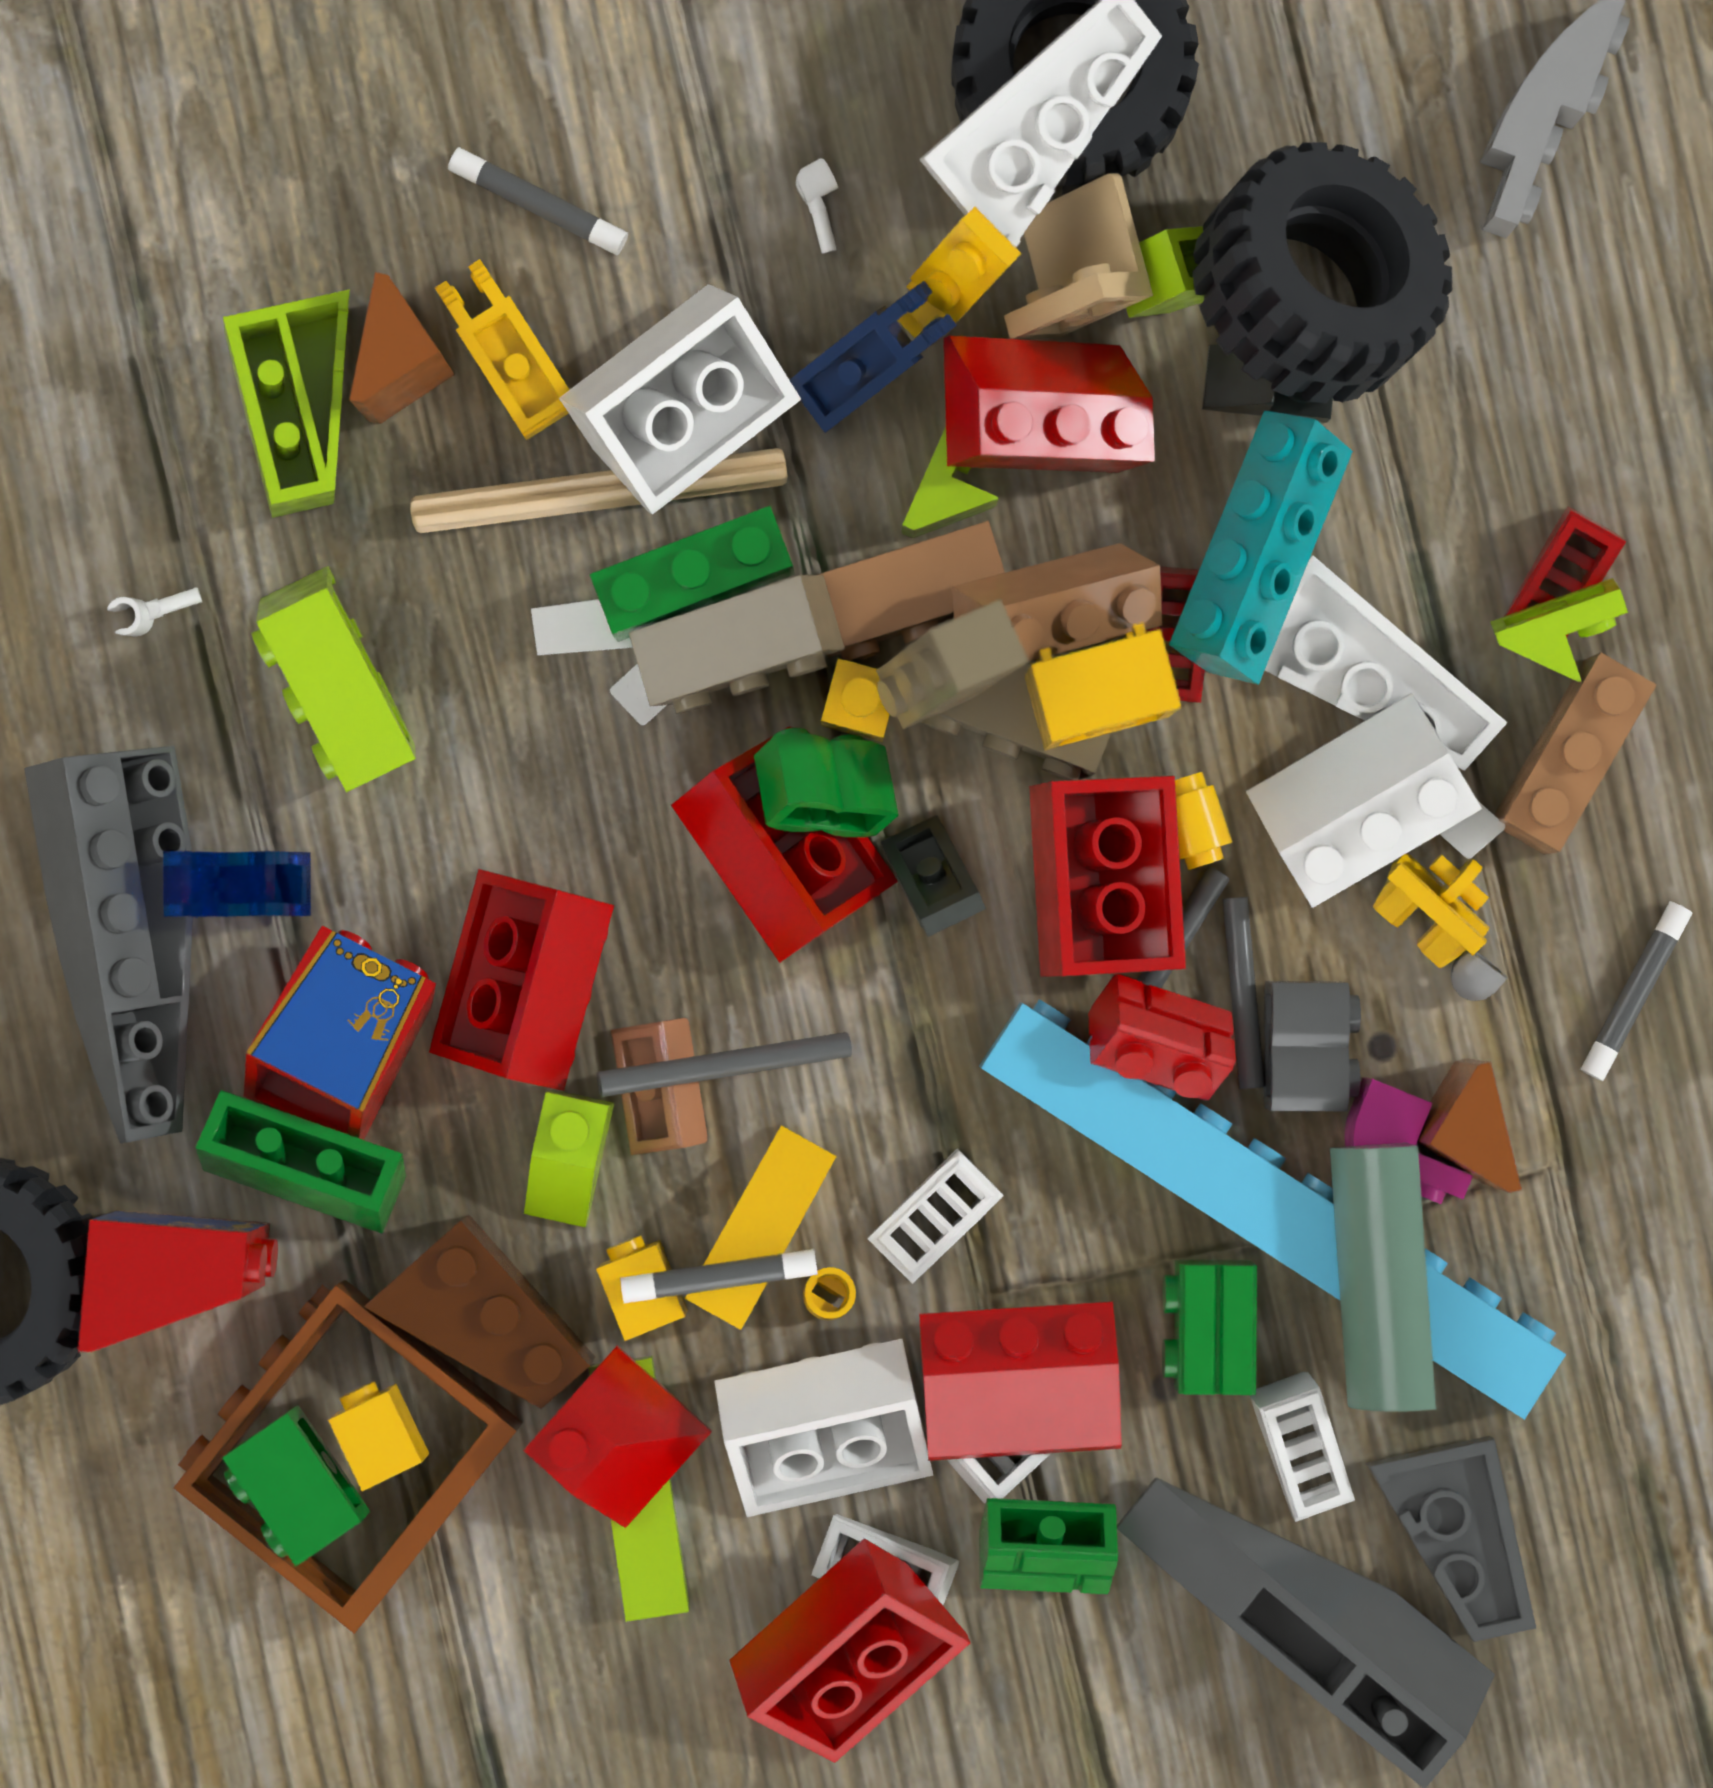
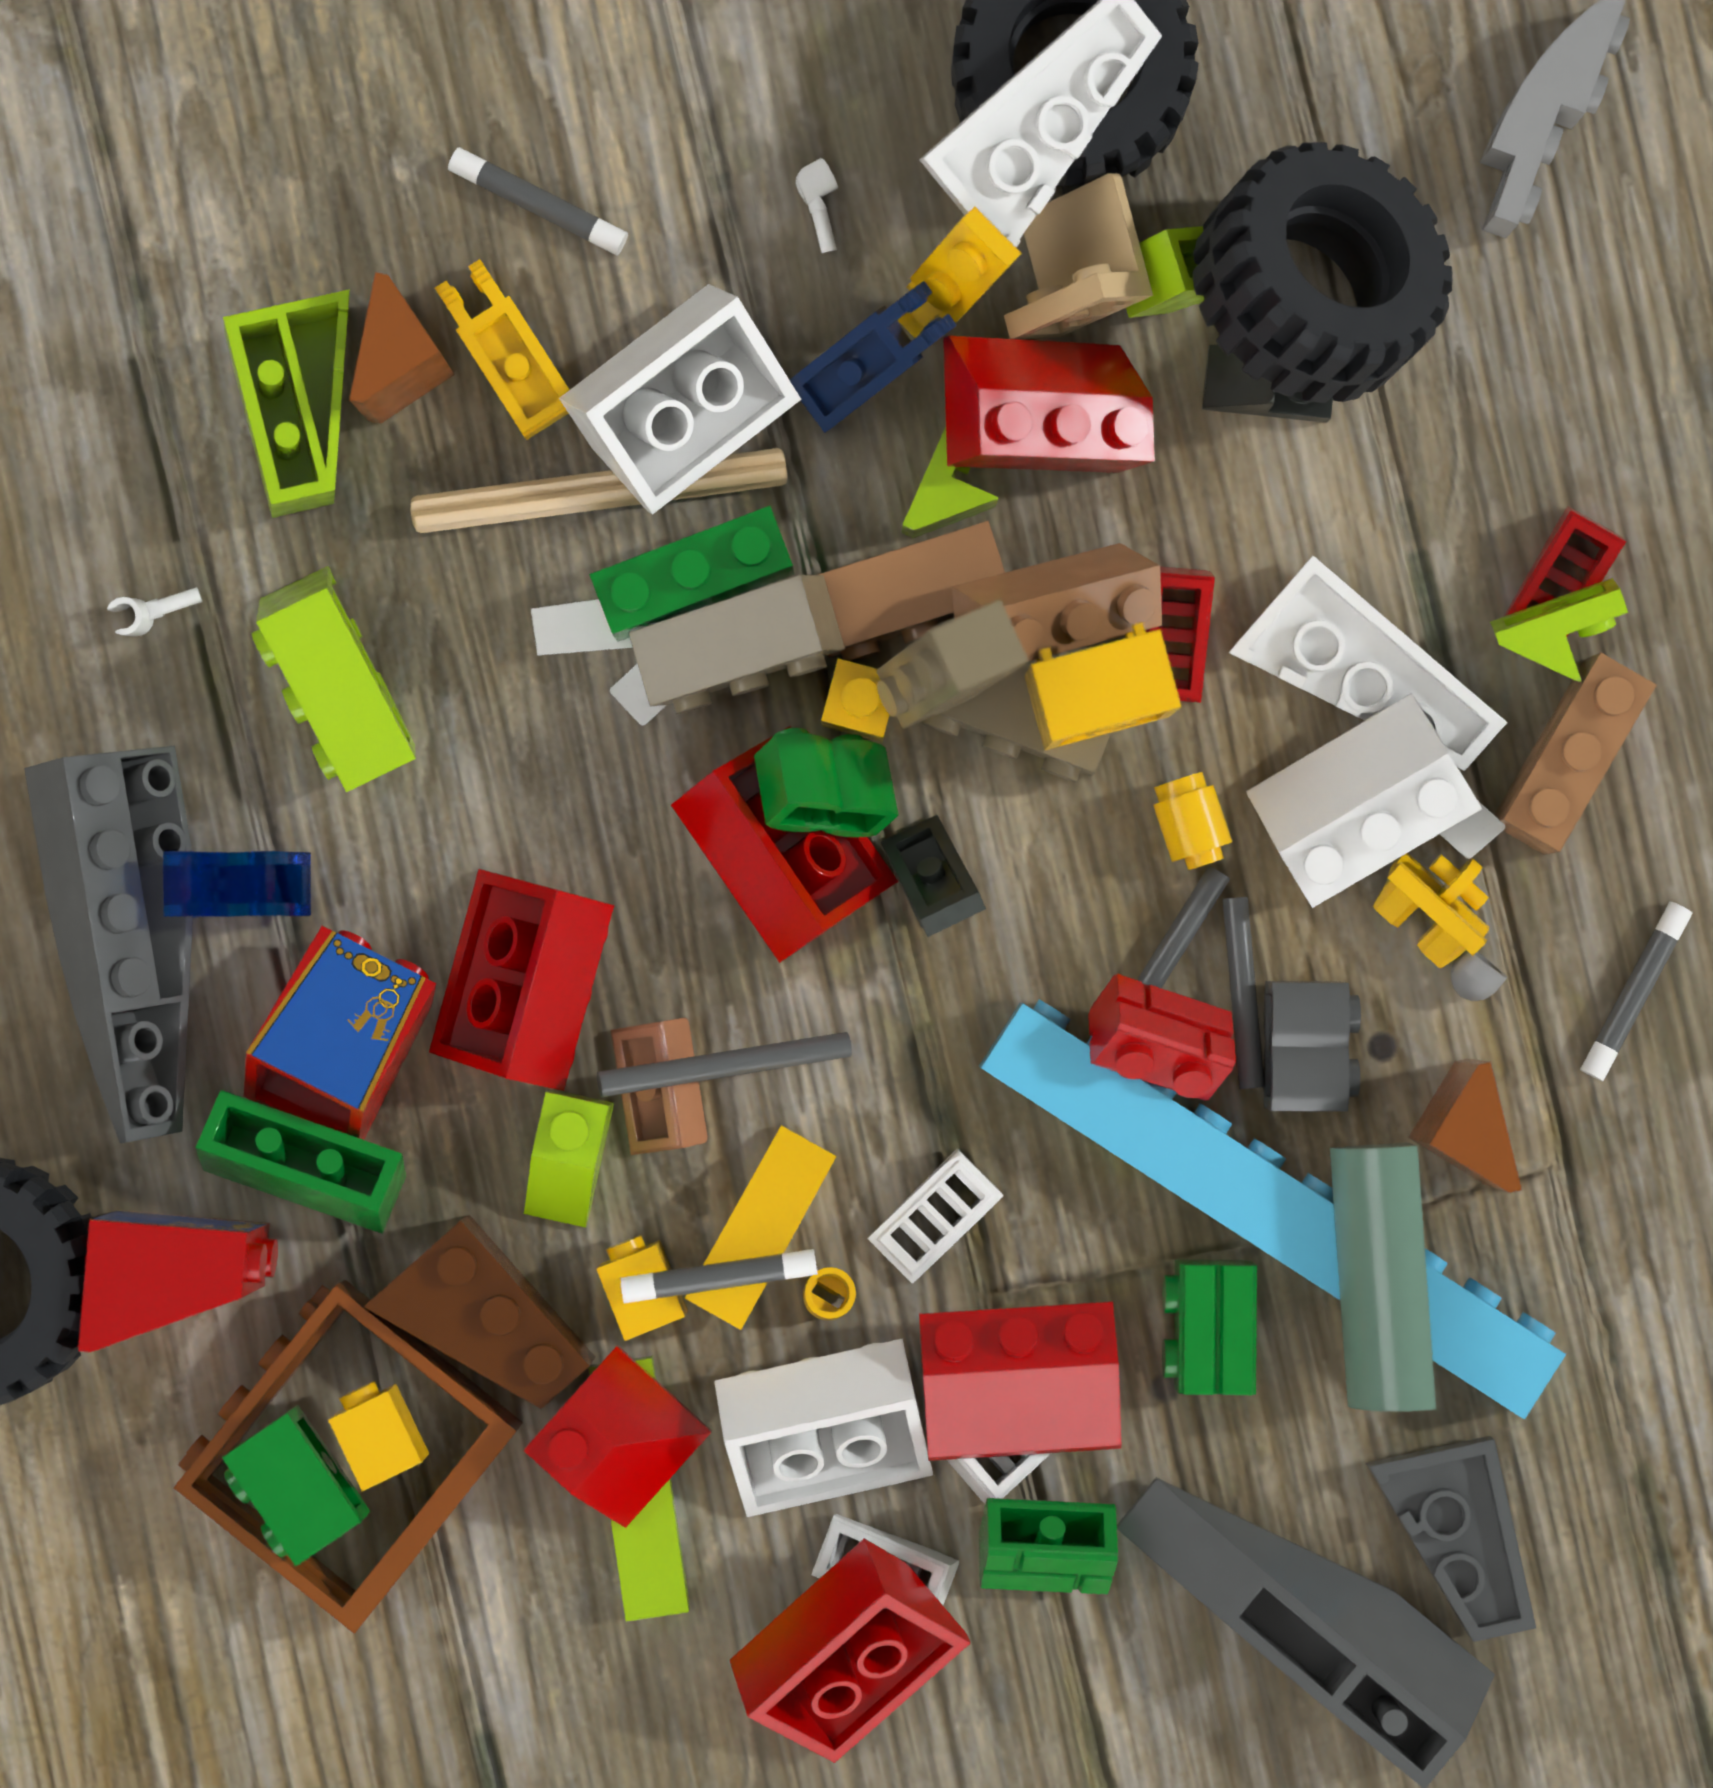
red slope [1029,776,1186,977] -> none
teal brick [1169,410,1353,685] -> none
white slope [1250,1372,1355,1522] -> none
dark pink brick [1344,1077,1473,1205] -> none

